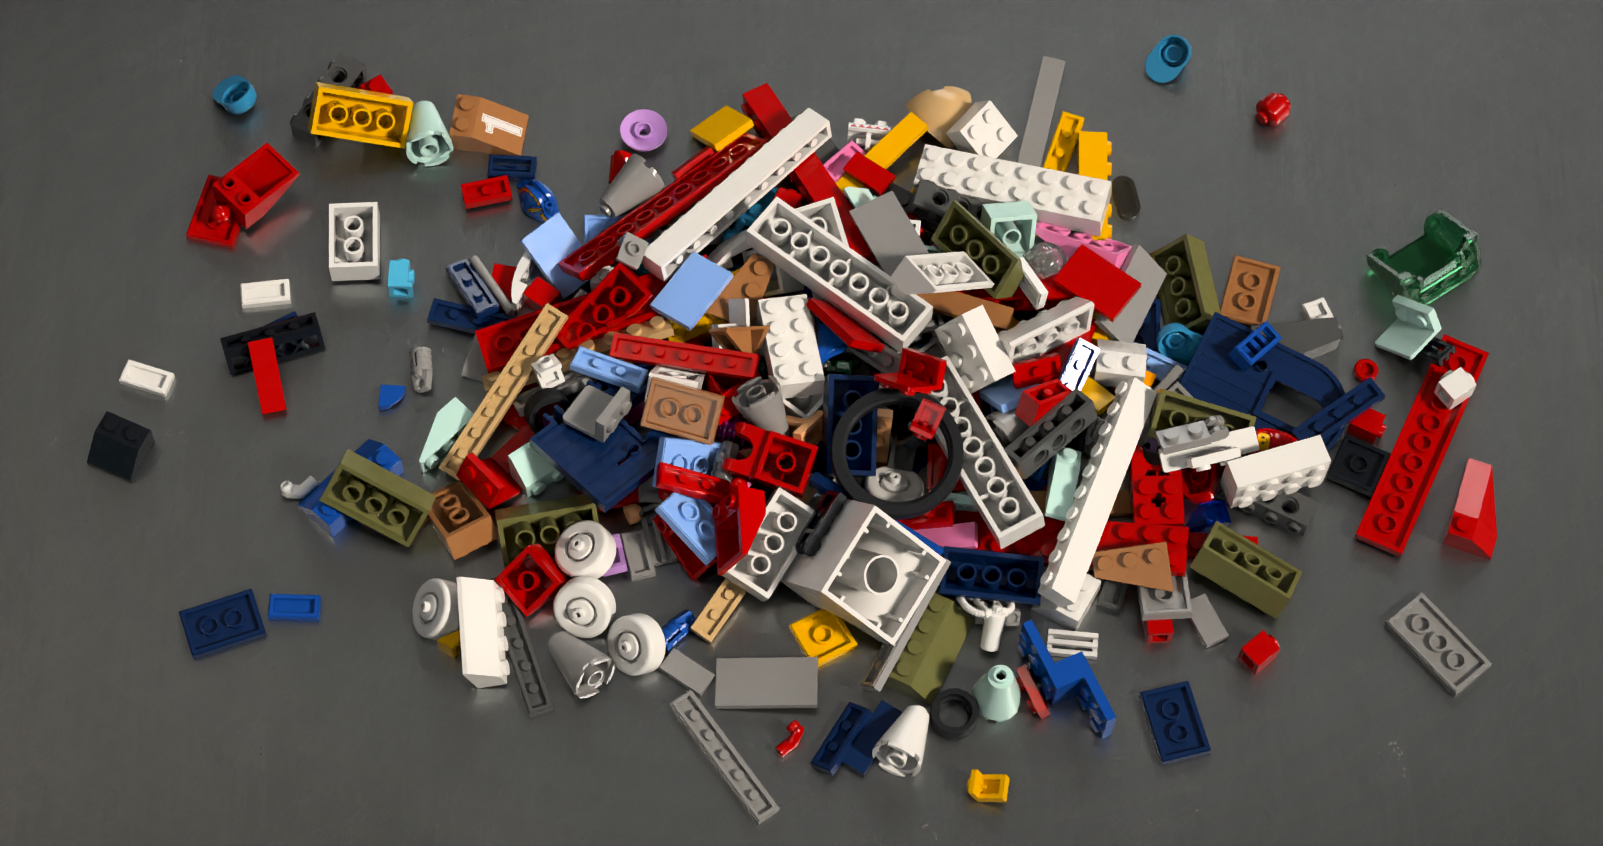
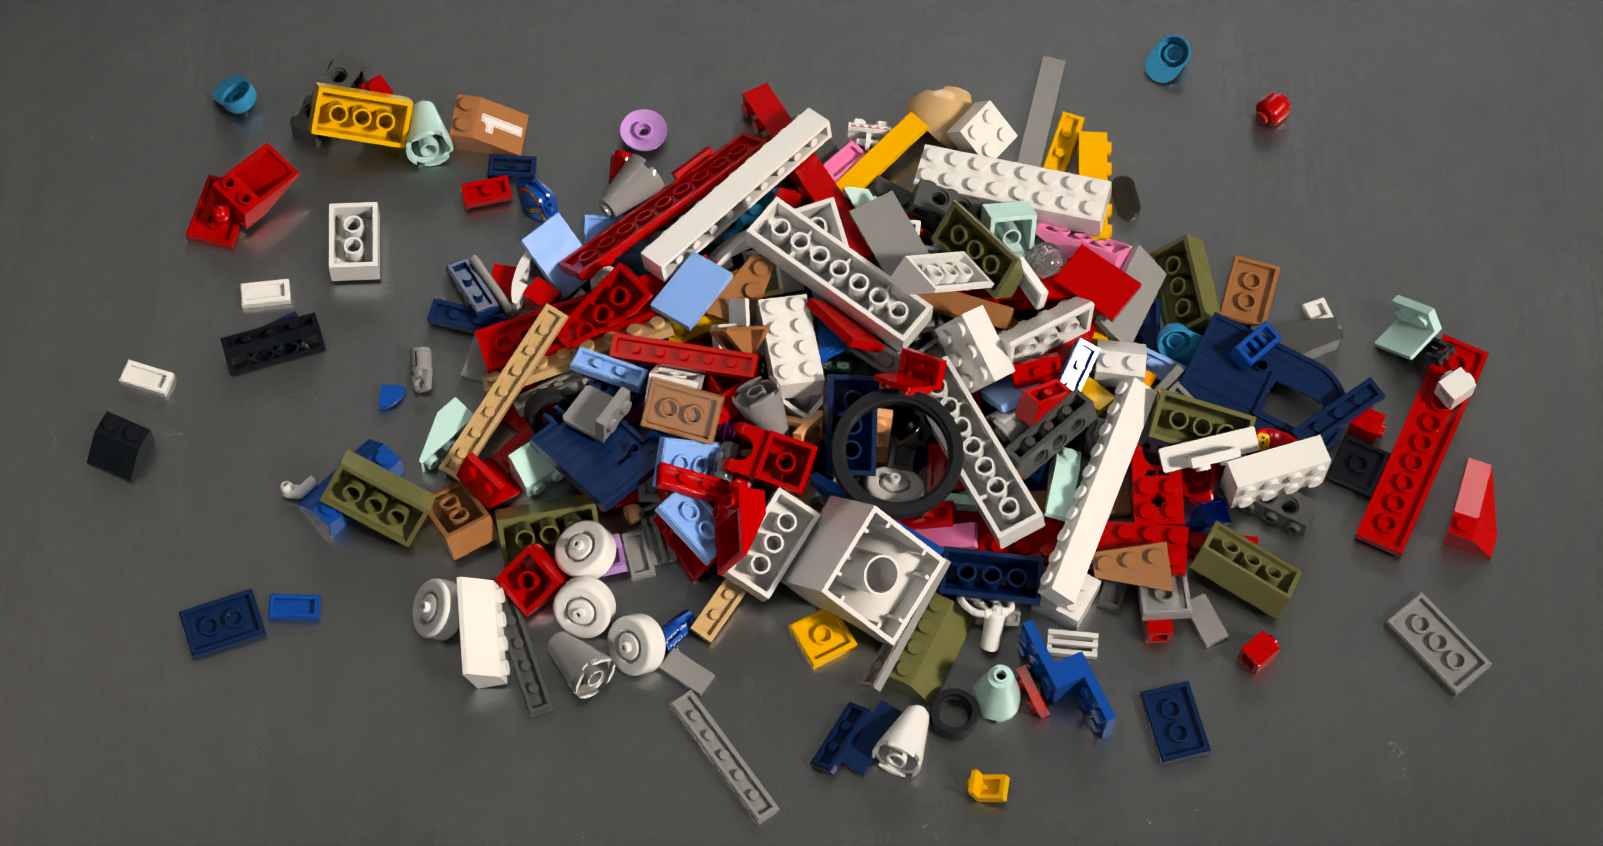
red tile [248,338,287,415] -> none
medium azure brick [388,259,415,298] -> none
yellow slope [437,629,461,659] -> none
white bracket [531,354,565,389] -> none
light grey bracket [616,232,649,270] -> none
yellow tile [690,105,754,152] -> none
light grey tile [715,657,818,709] -> none
red arm [775,720,804,757] -> none
black hinge [795,490,847,556] -> none
red tile [843,151,895,196] -> none
red bracket [909,398,947,440] -> none
light grey hinge [1156,415,1230,455] -> none
red tile [1353,359,1378,383] -> none
clear green windscreen [1366,209,1482,305] -> none

